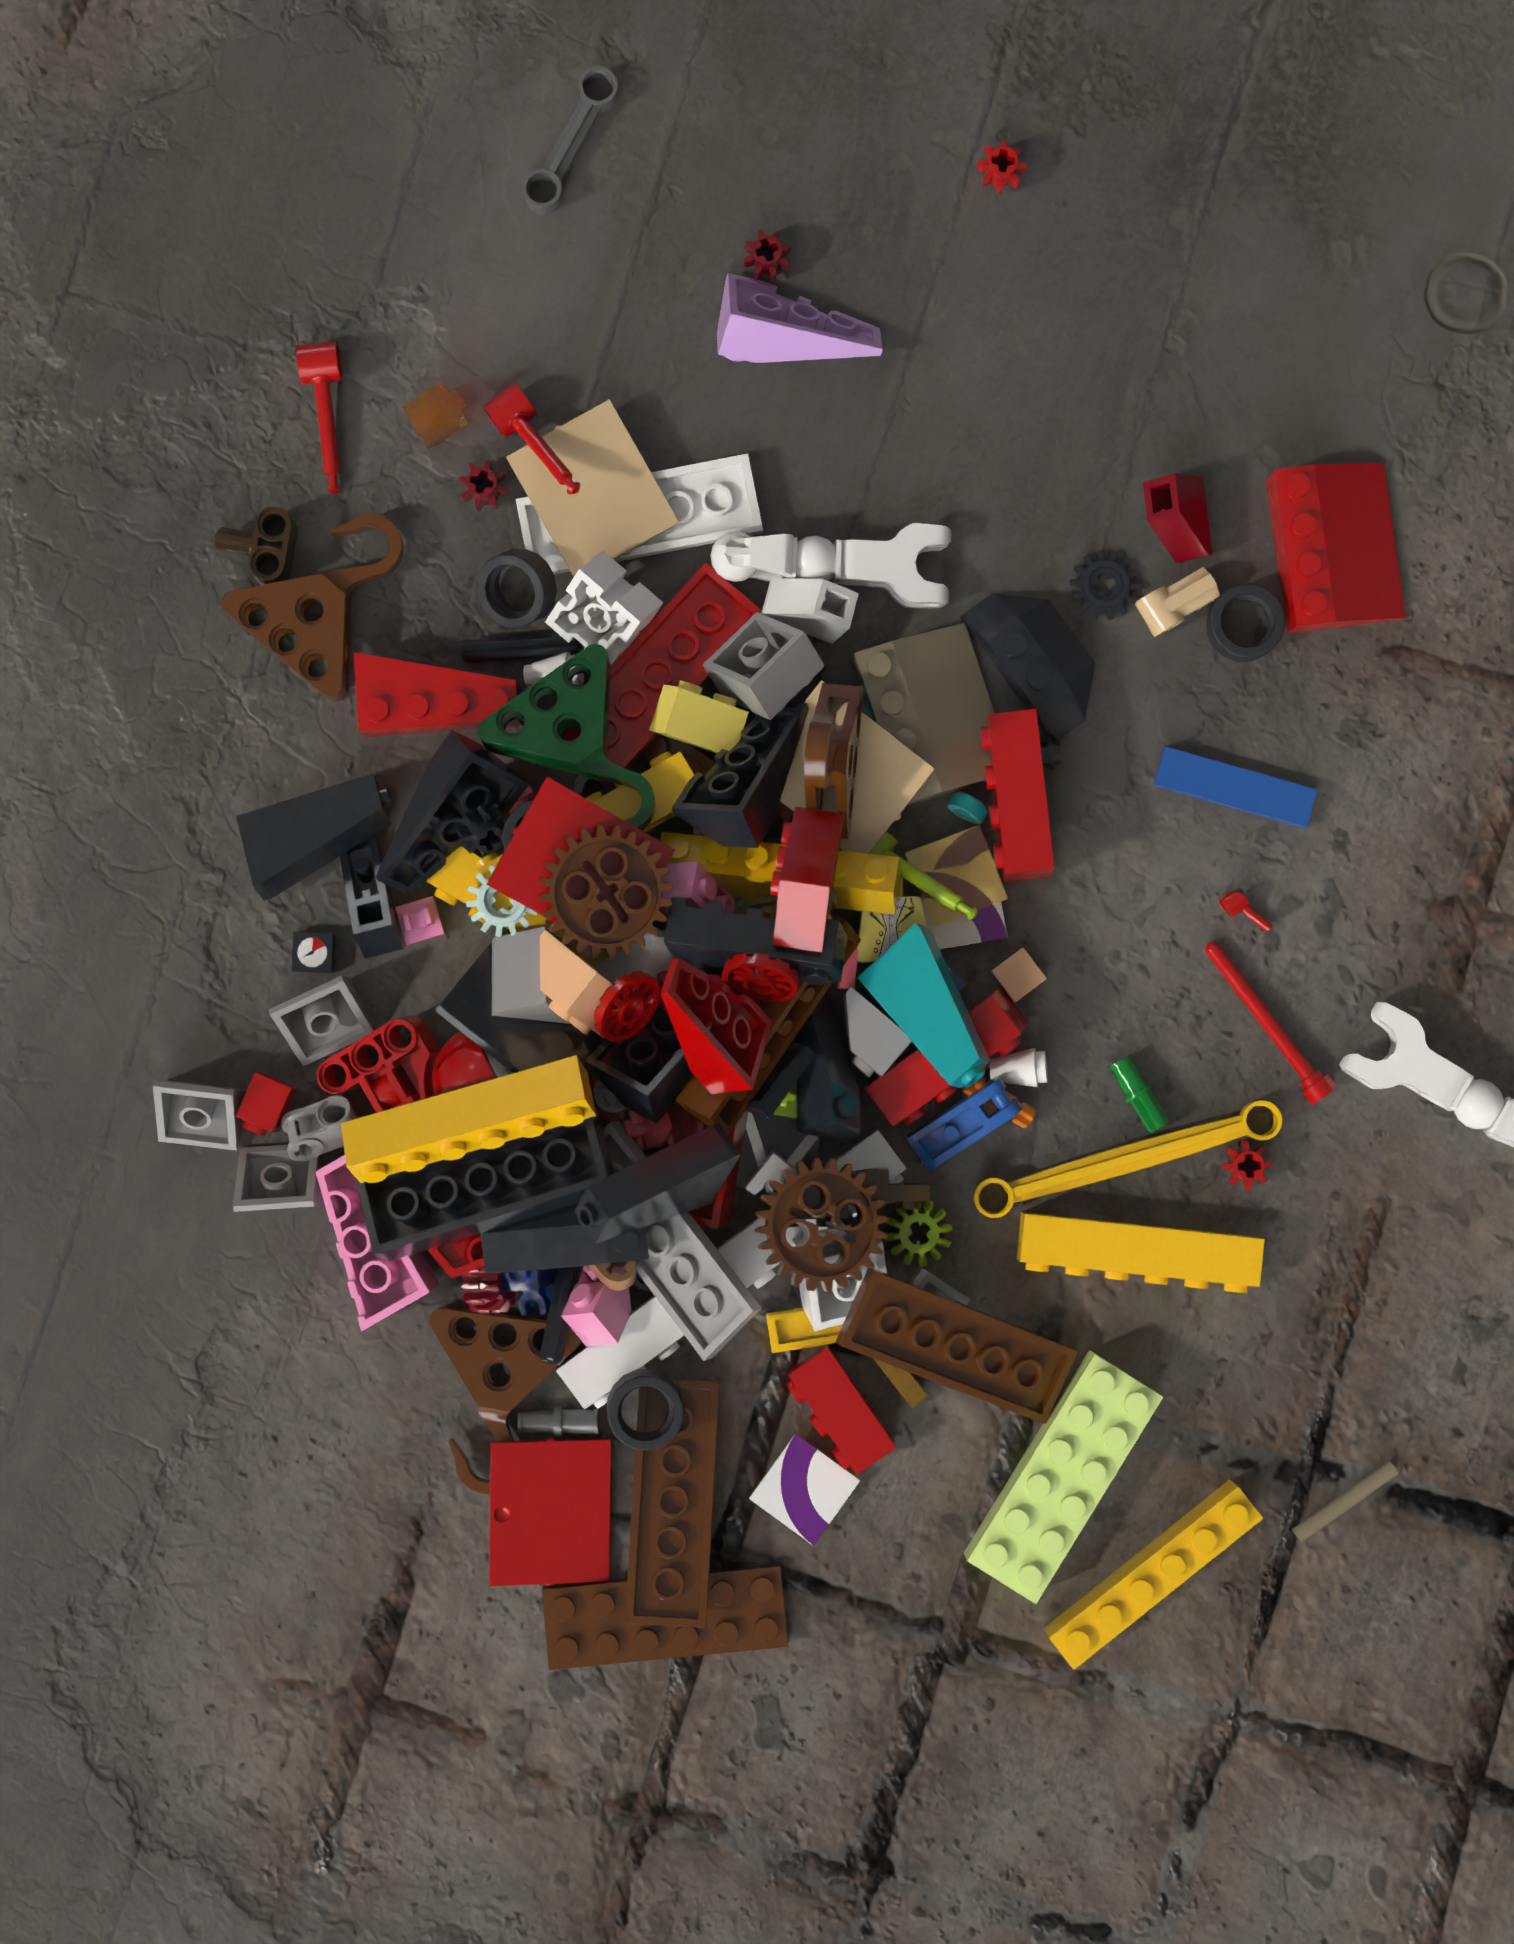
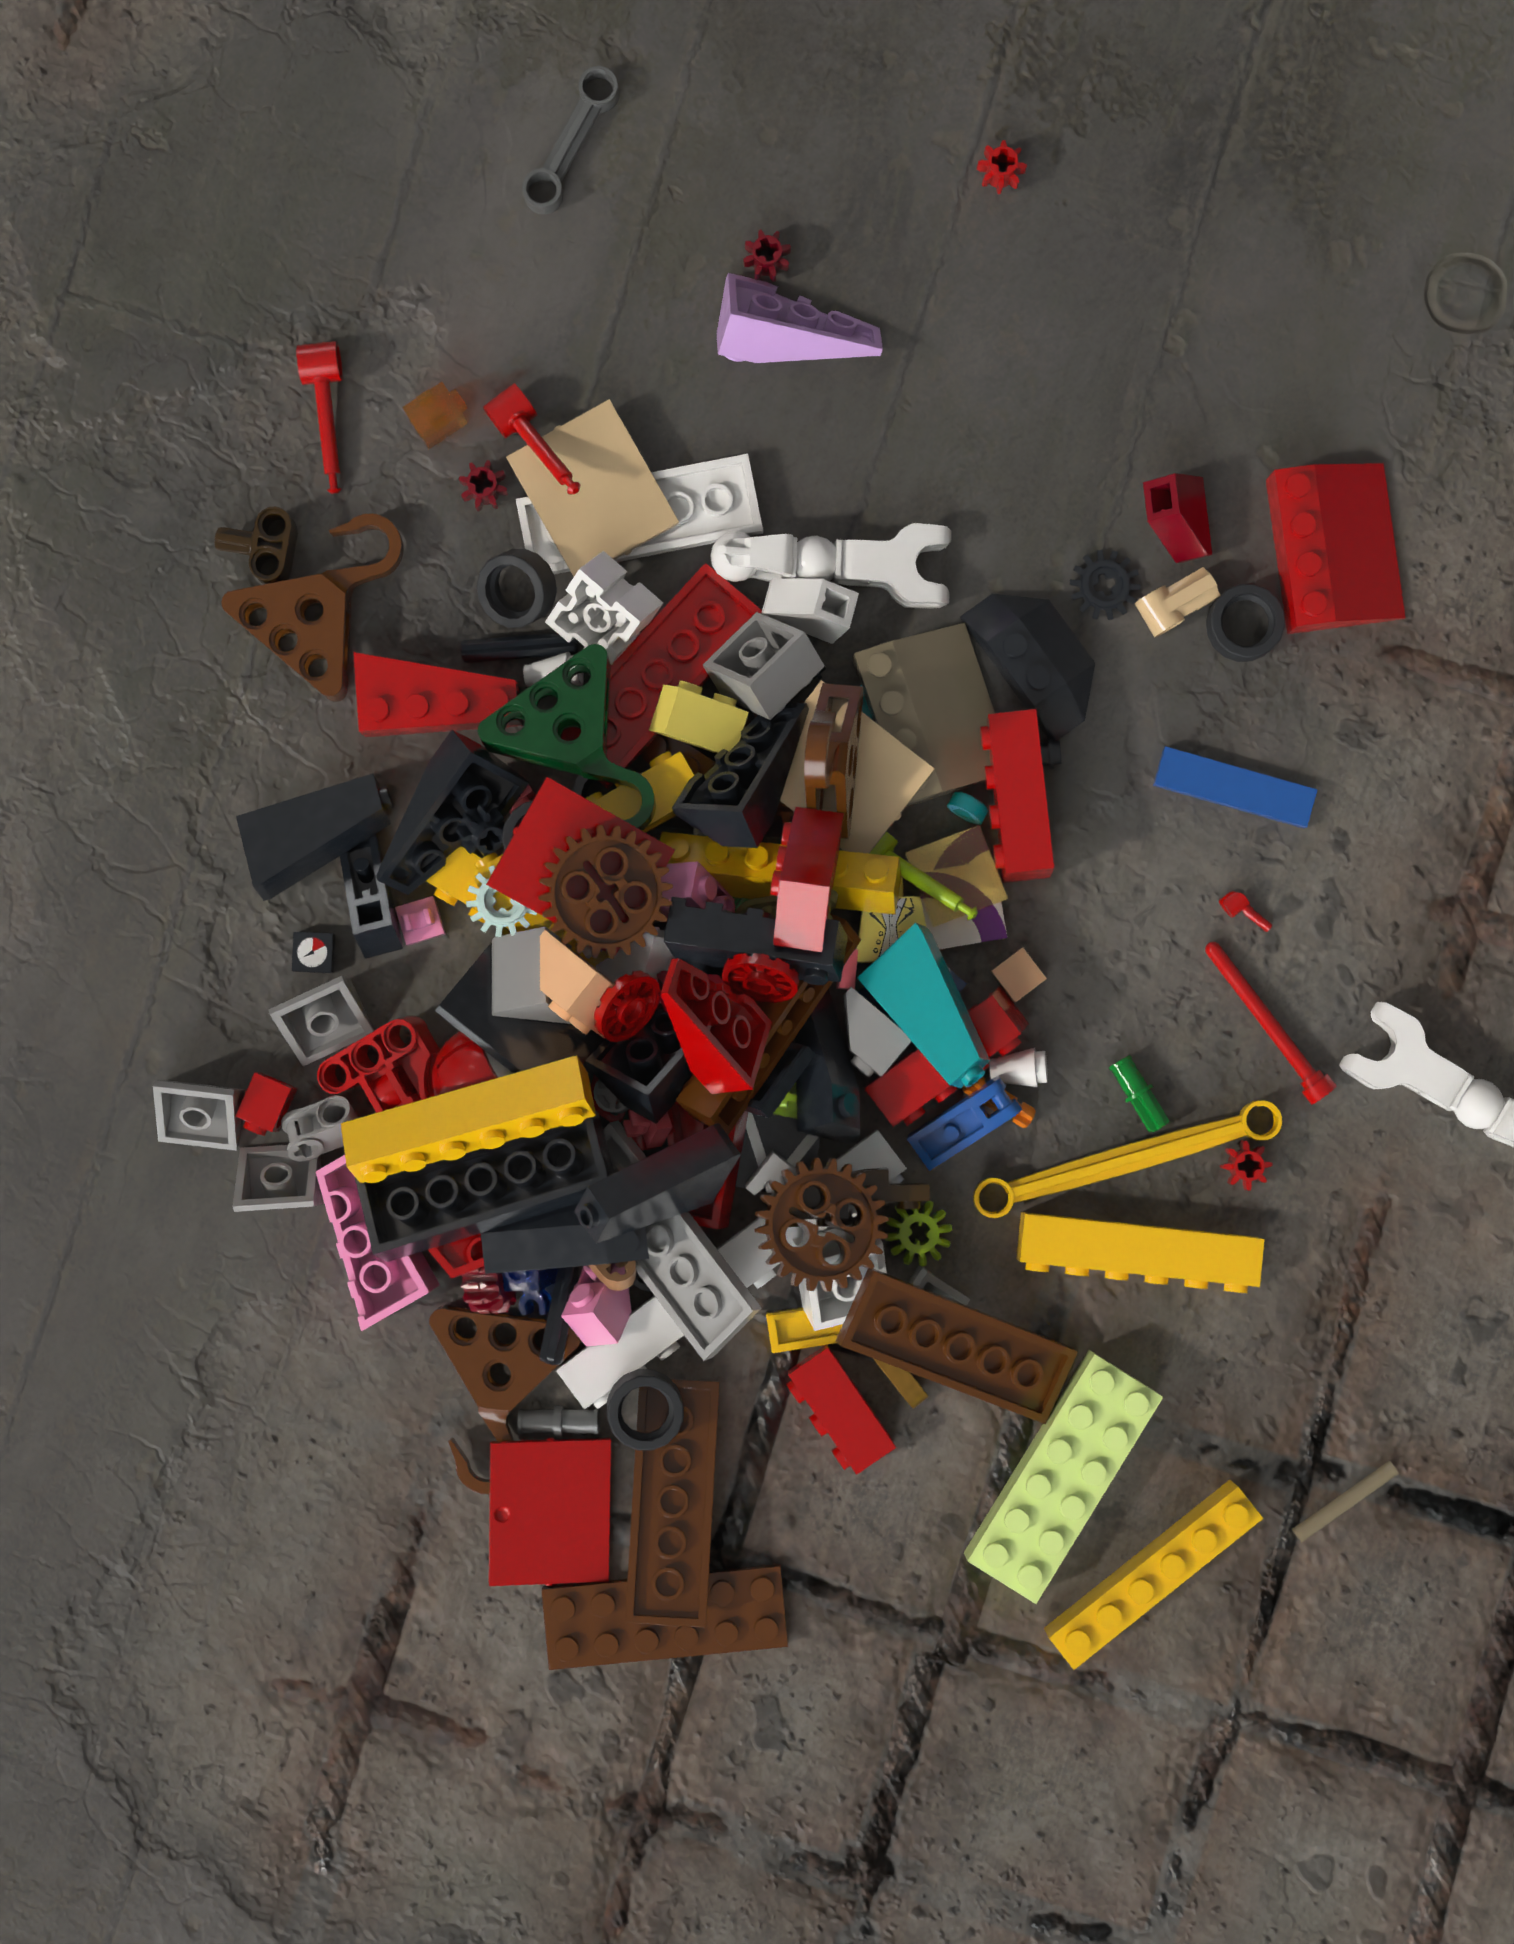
tile [749,1432,860,1546] -> none

